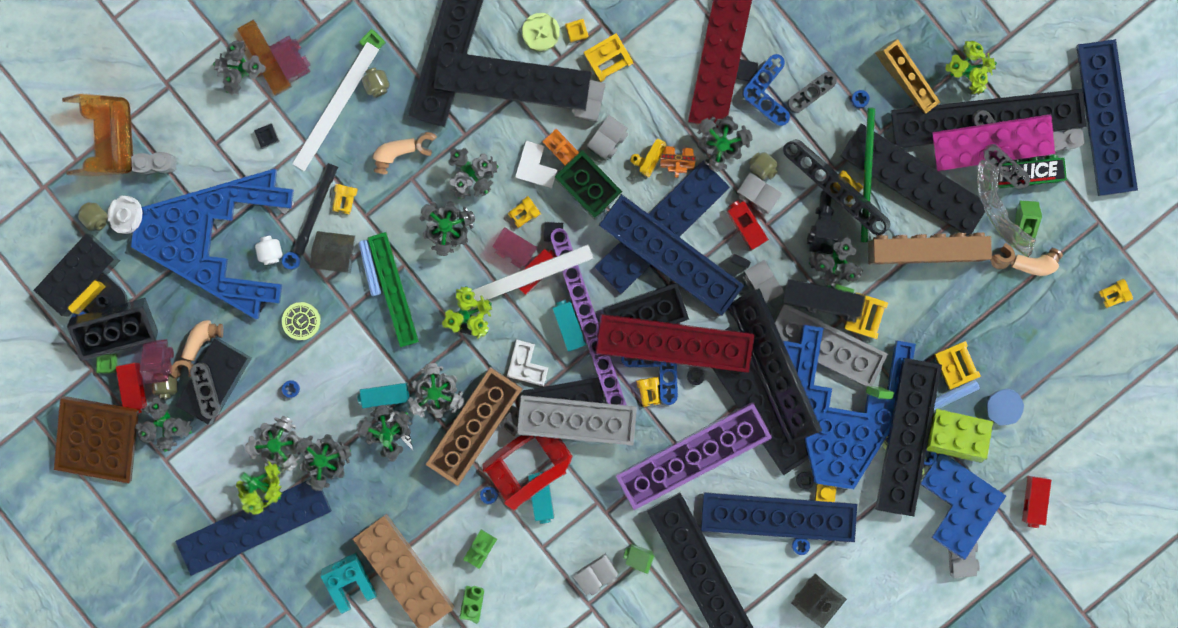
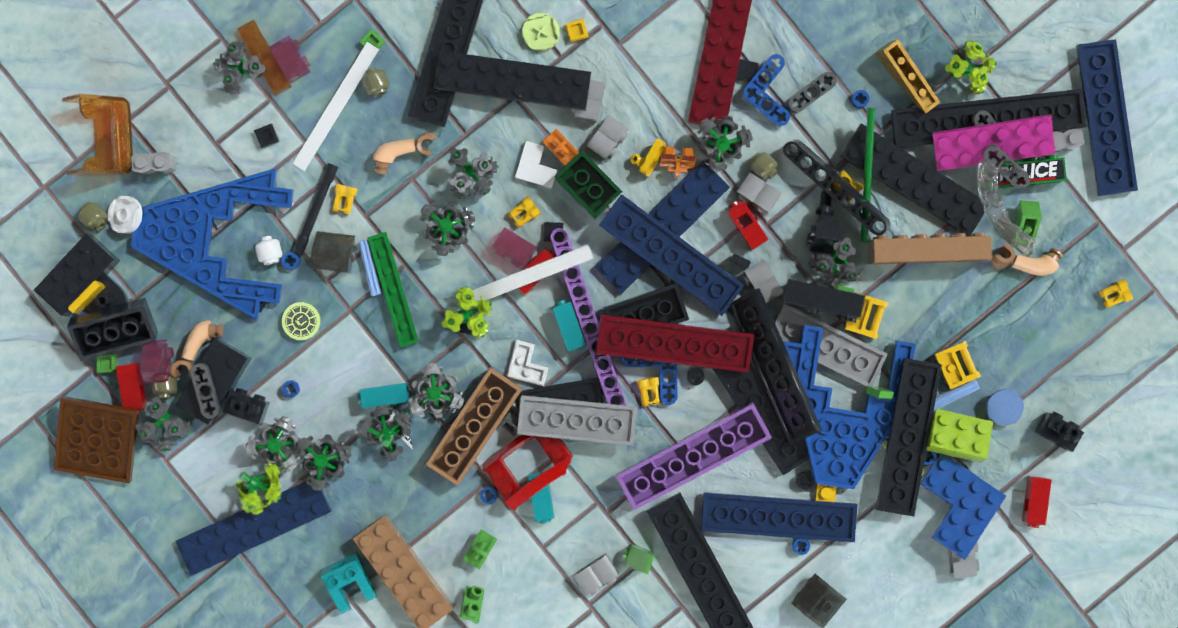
yellow plate [583,33,634,82] -> none
none -> black brick [222,388,270,425]
none -> black brick [1034,411,1084,452]

